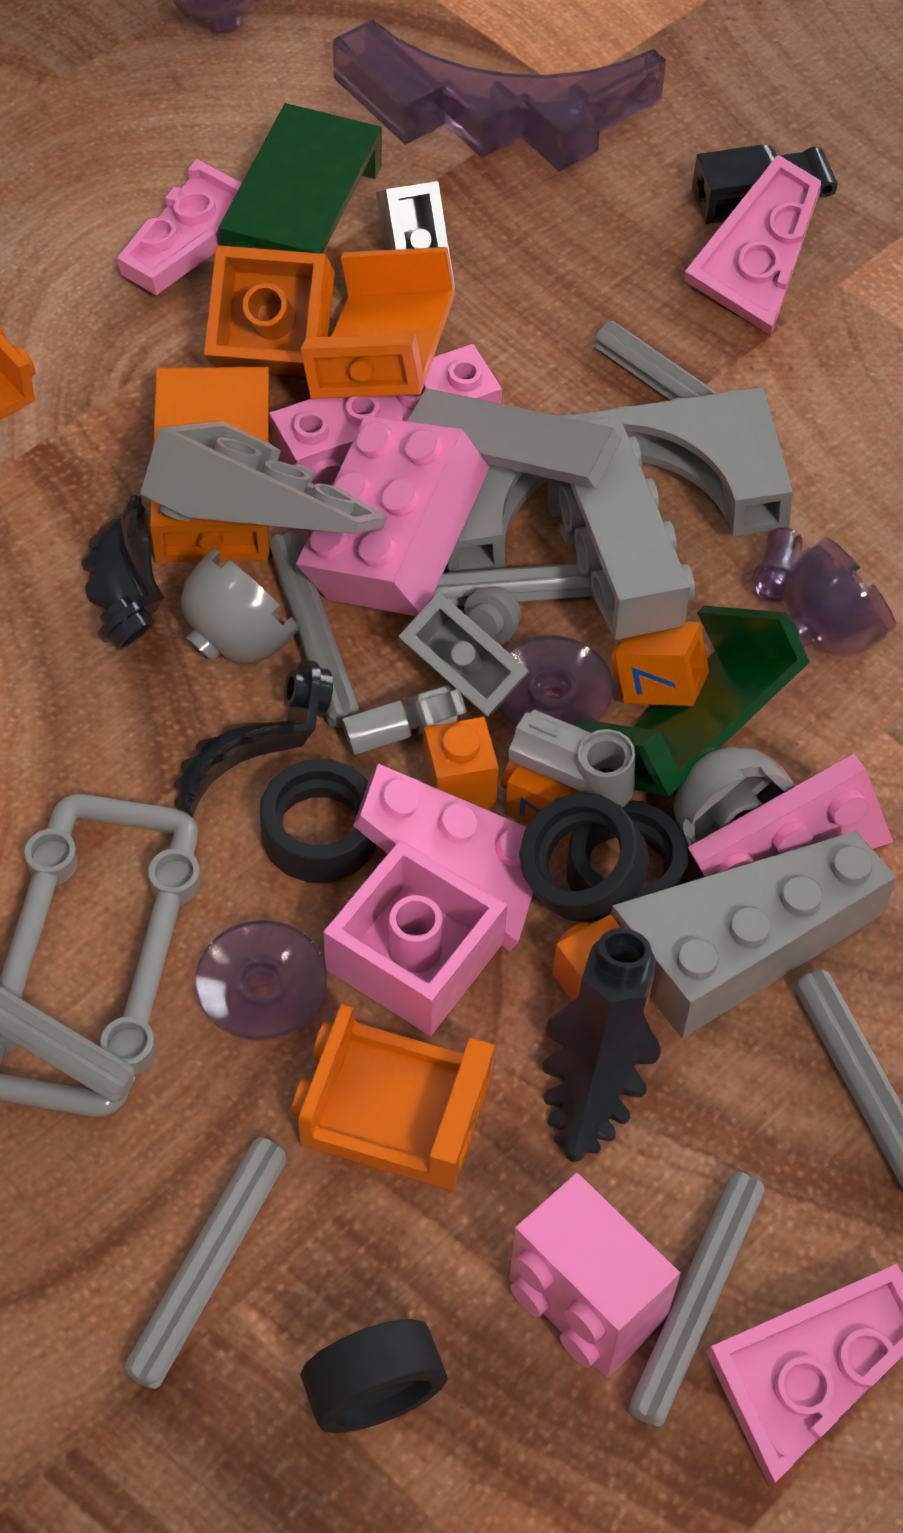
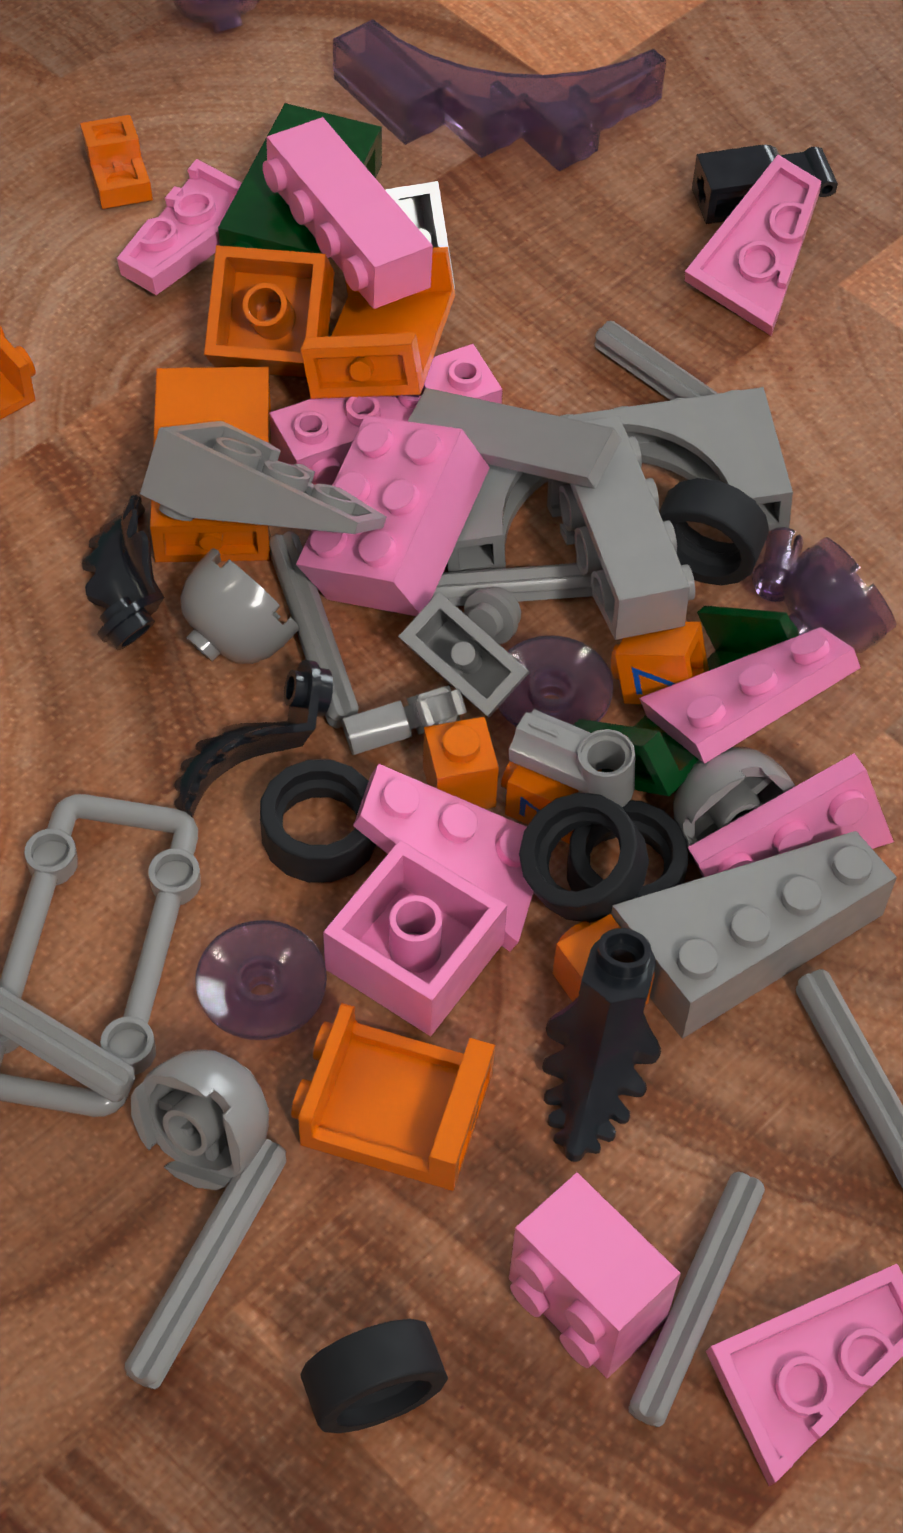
none -> orange slope [80,115,153,209]
none -> light grey cylinder [131,1049,269,1190]
none -> bright pink brick [263,117,433,309]
none -> bright pink wing [639,627,861,764]
none -> black tyre [659,478,769,586]

